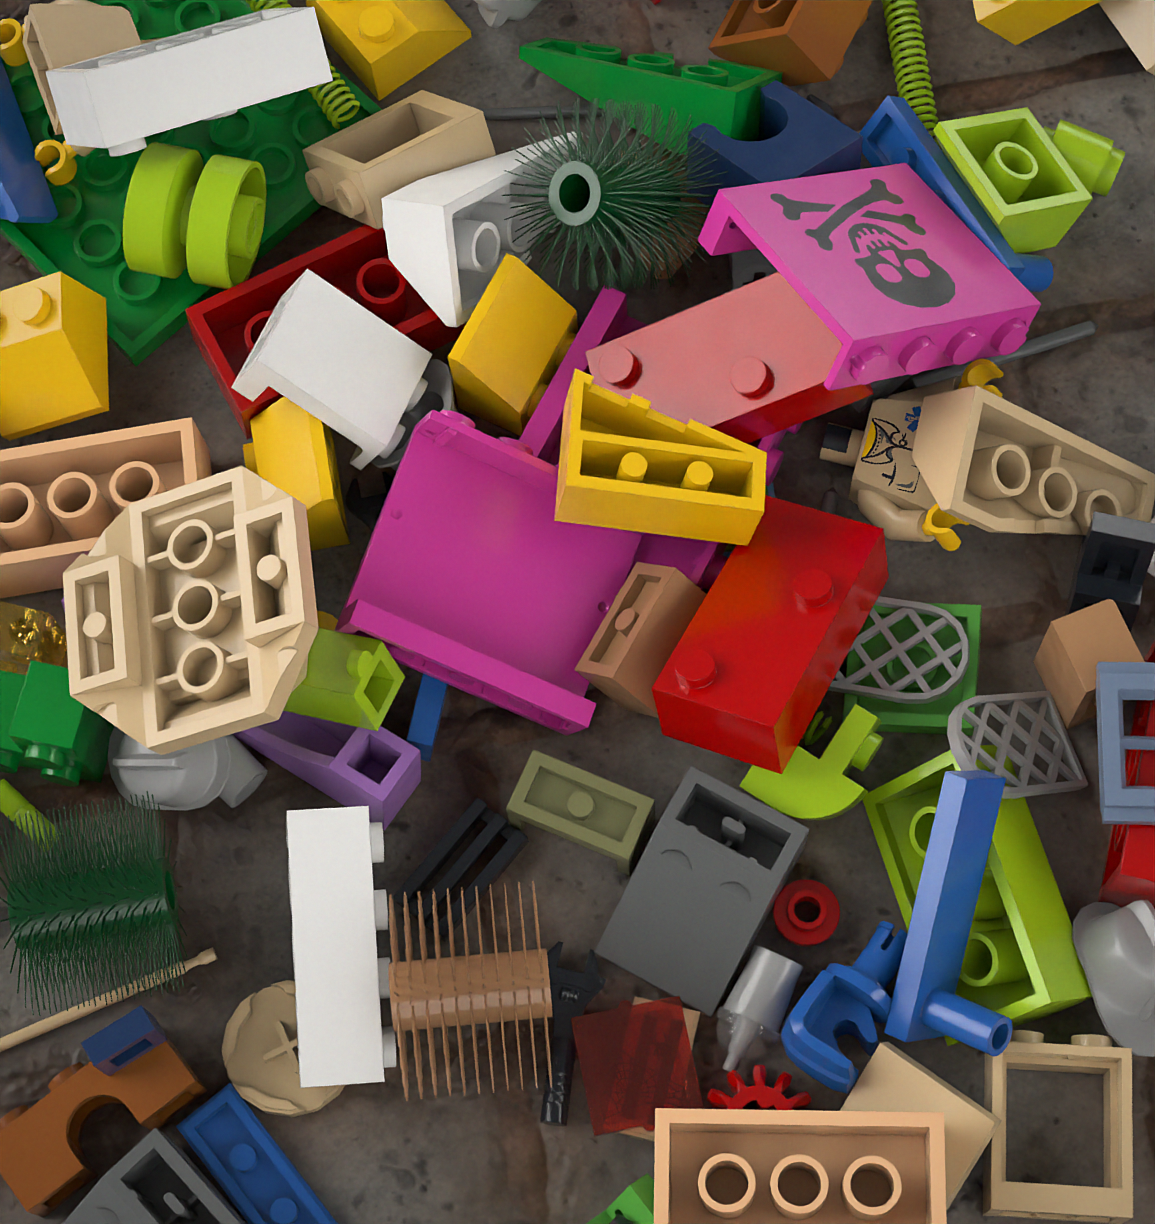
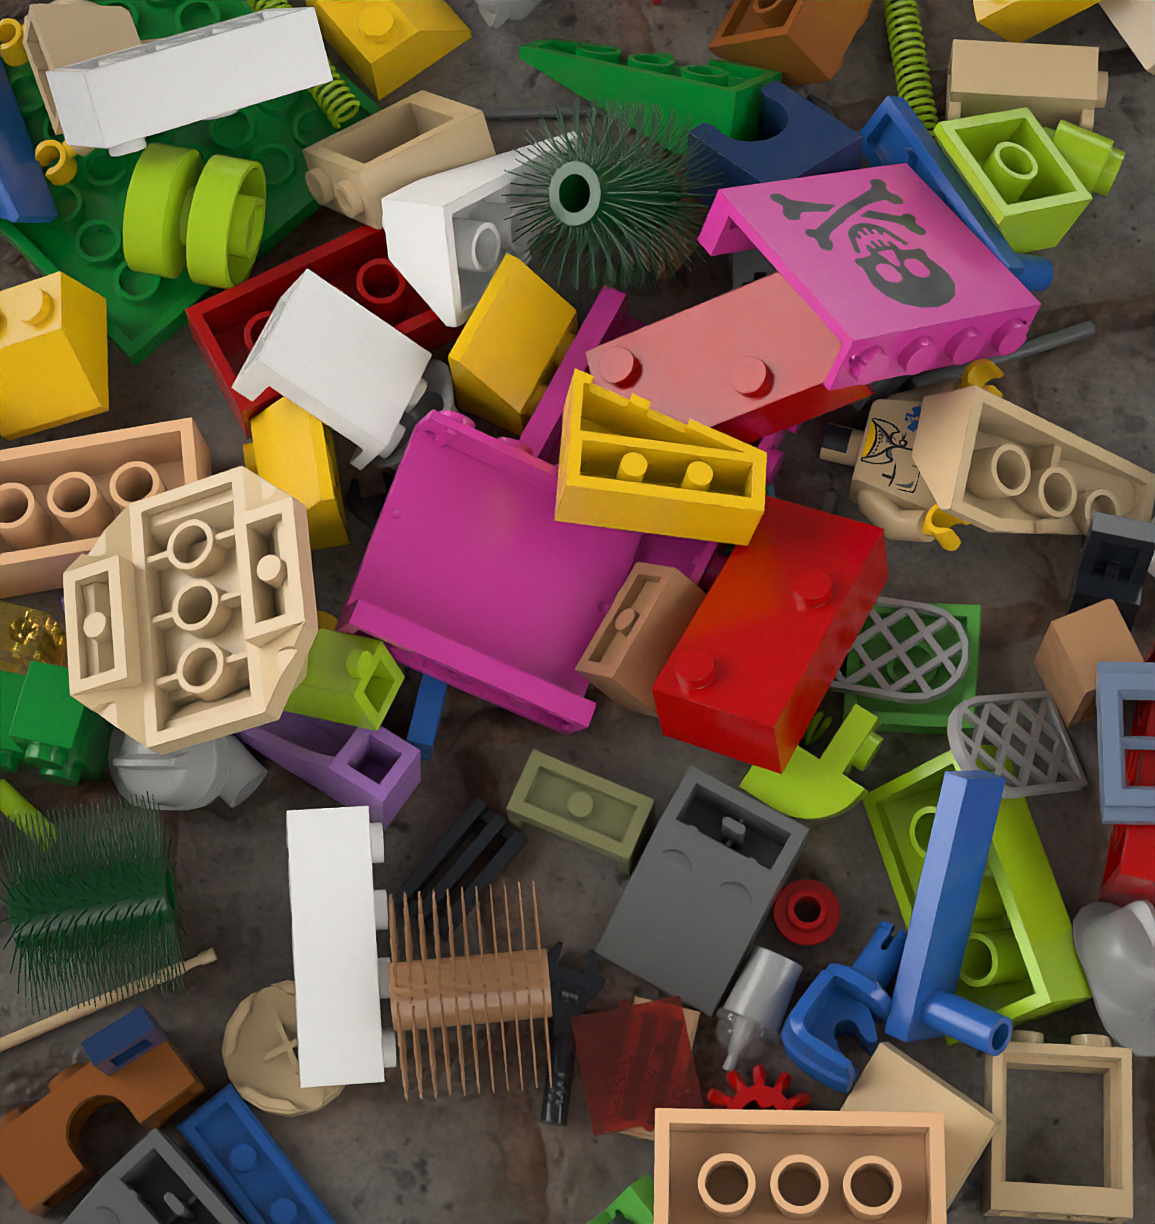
none -> tan brick [945,39,1108,131]

